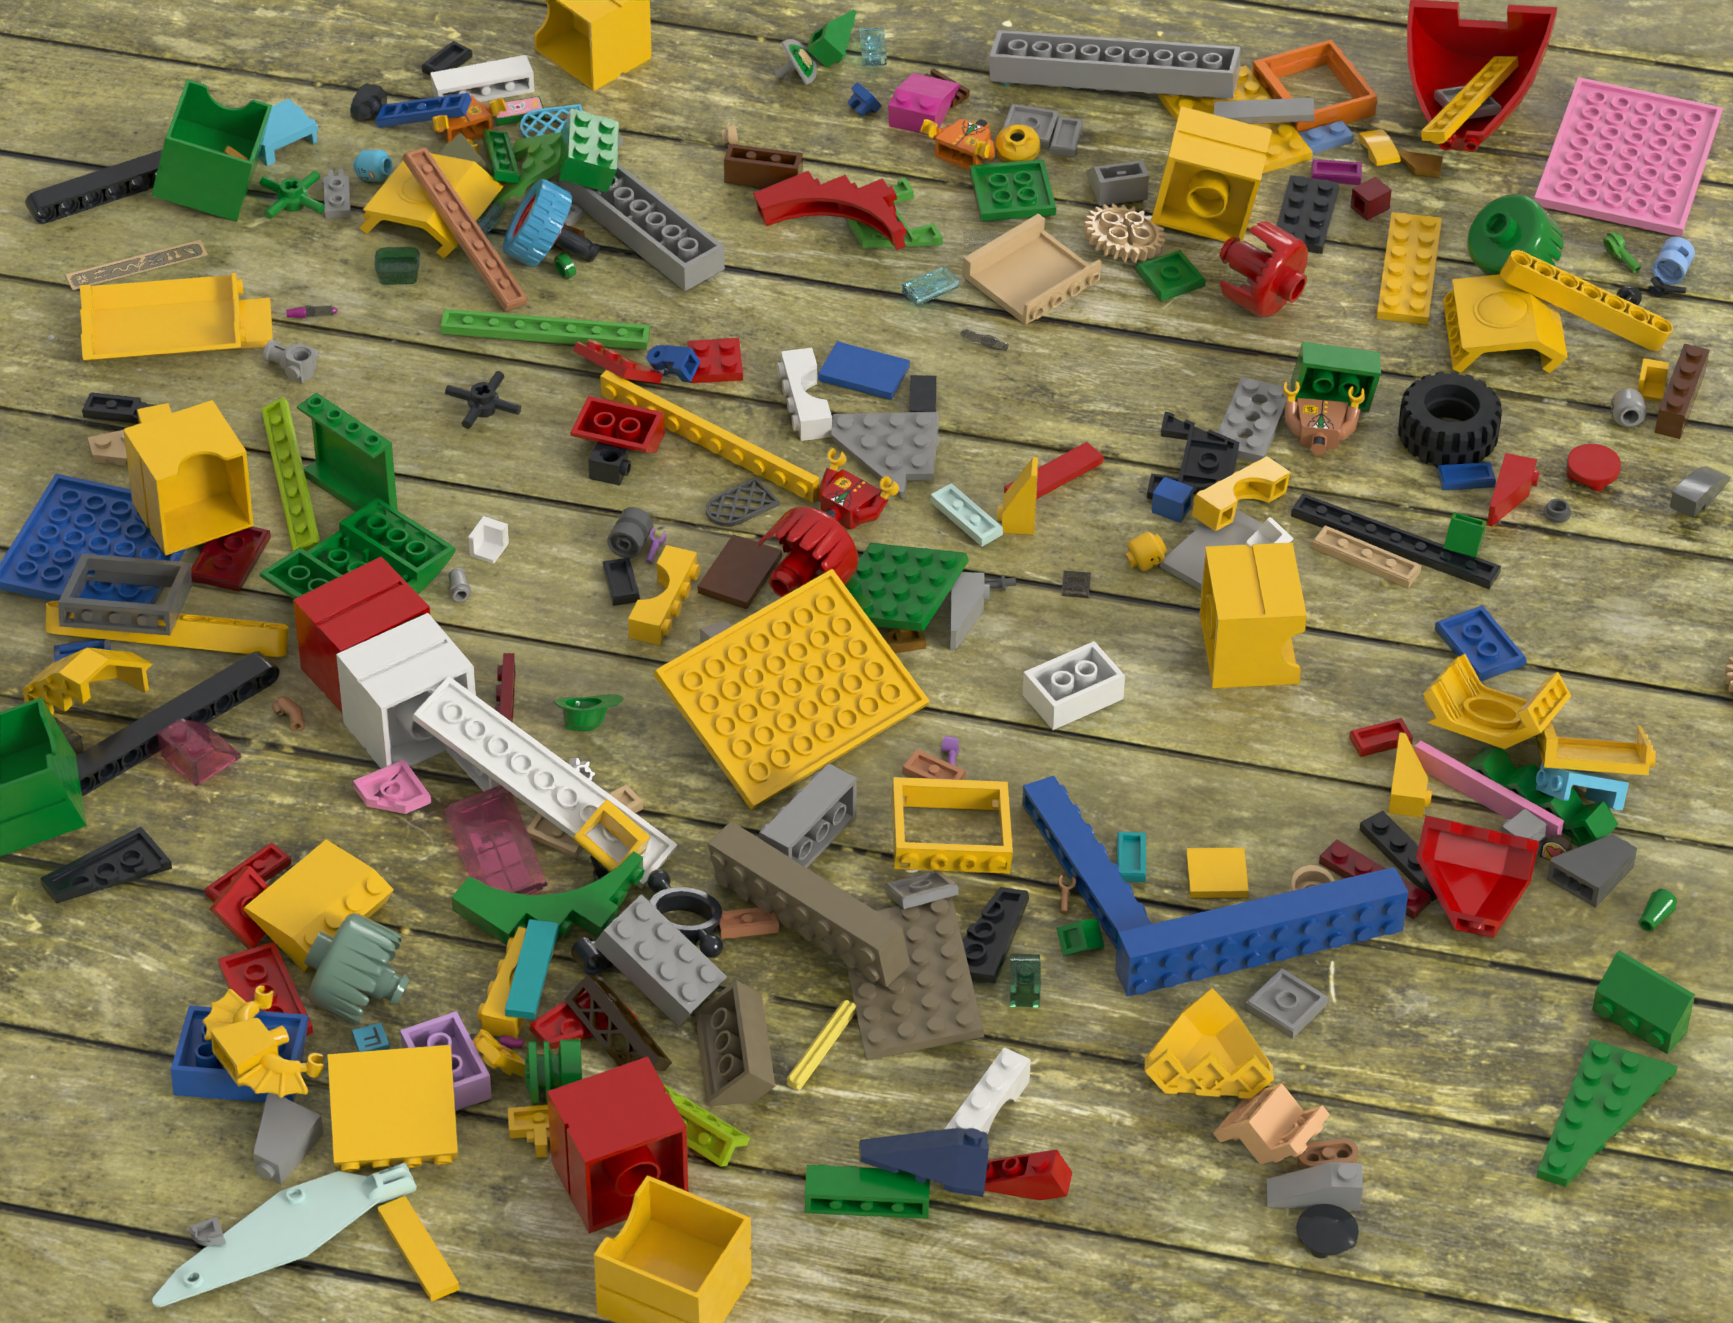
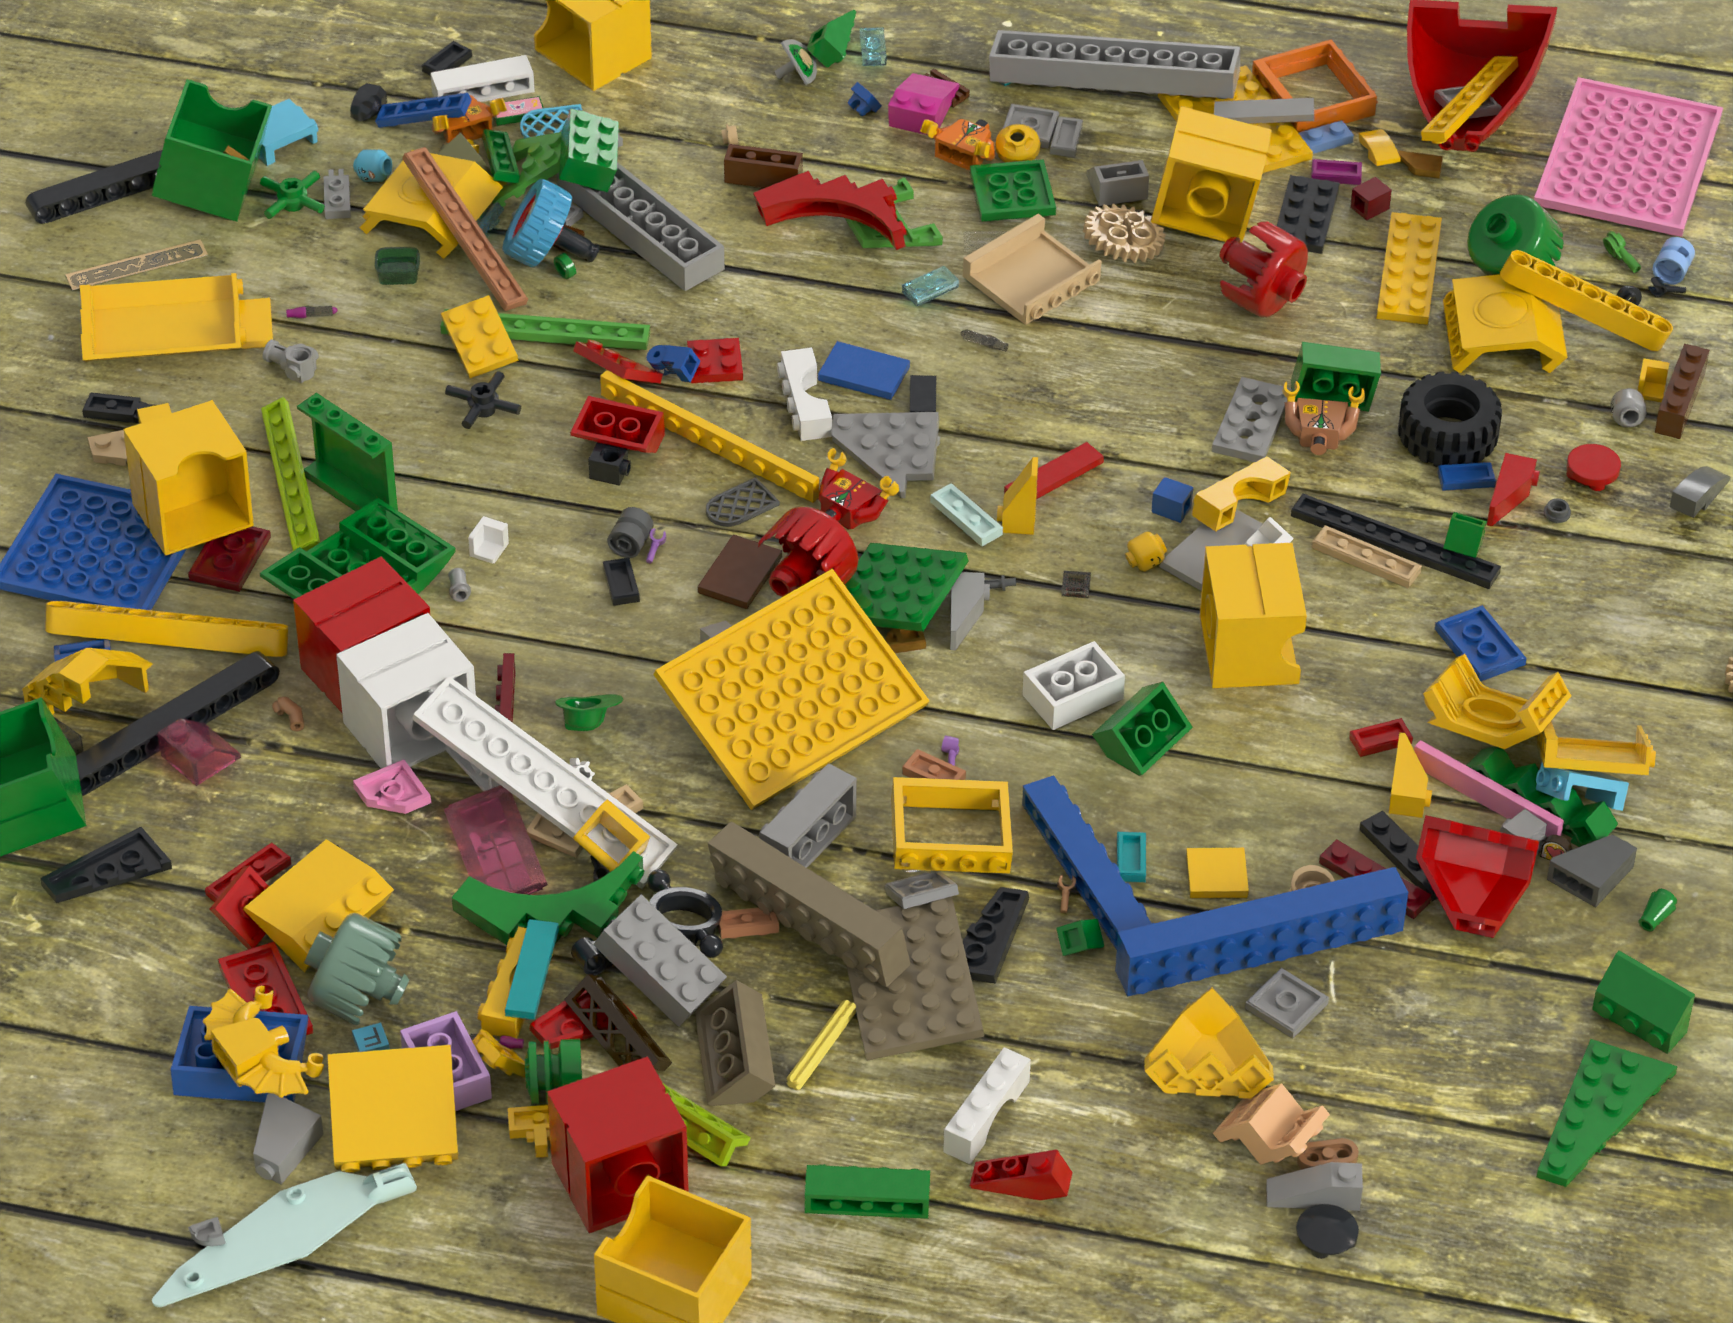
dark grey window [58,554,192,636] -> none
yellow tile [377,1196,460,1302] -> none
yellow arch [628,545,701,645] -> none
dark blue wedge [859,1128,989,1197] -> none
clear green arch [1010,954,1041,1007] -> none
green tile [1136,250,1206,301] -> none
black wing [1147,412,1240,499] -> none
none -> yellow plate [441,295,518,379]
none -> green slope [1092,682,1193,776]

